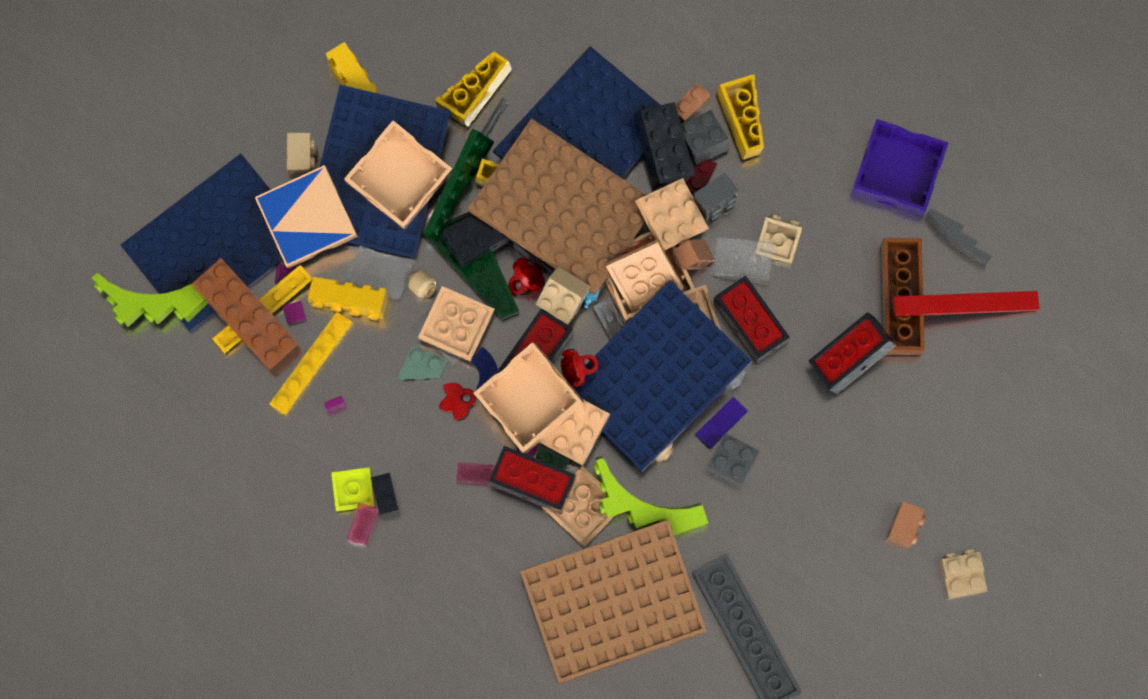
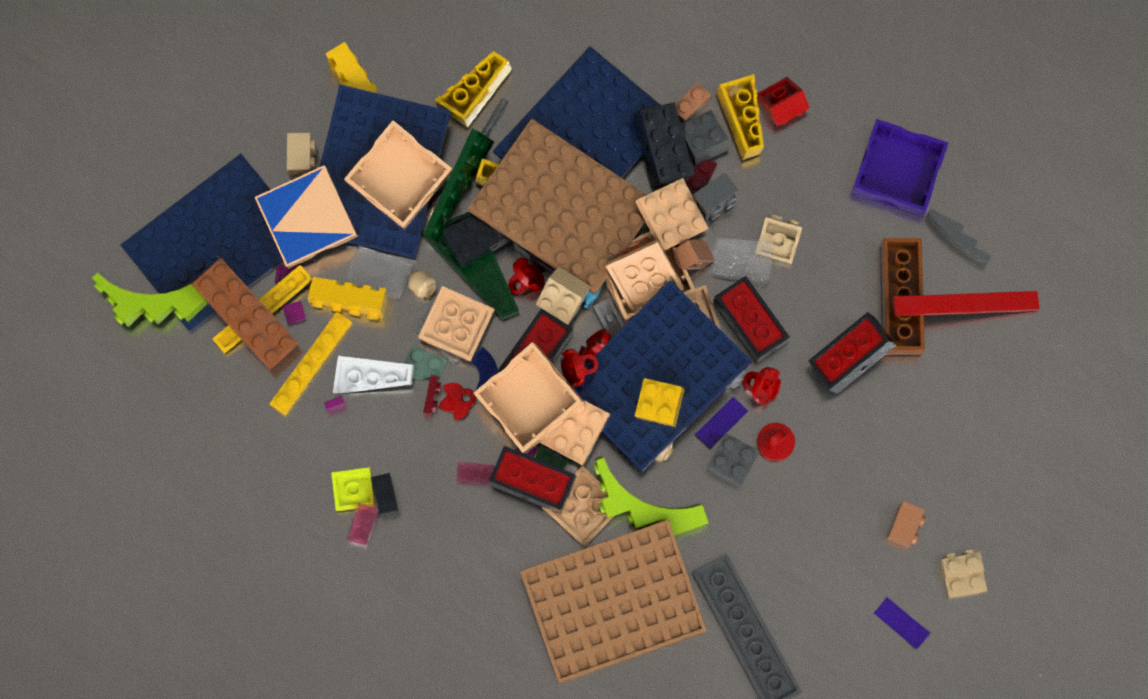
none -> white wing [333,356,414,394]
none -> dark red plate [423,375,442,417]
none -> red tile [578,329,611,360]
none -> yellow brick [635,378,685,427]
none -> red tile [743,367,781,405]
none -> red slope [757,77,810,126]
none -> red tile [757,422,795,461]
none -> dark purple sticker [874,597,930,649]

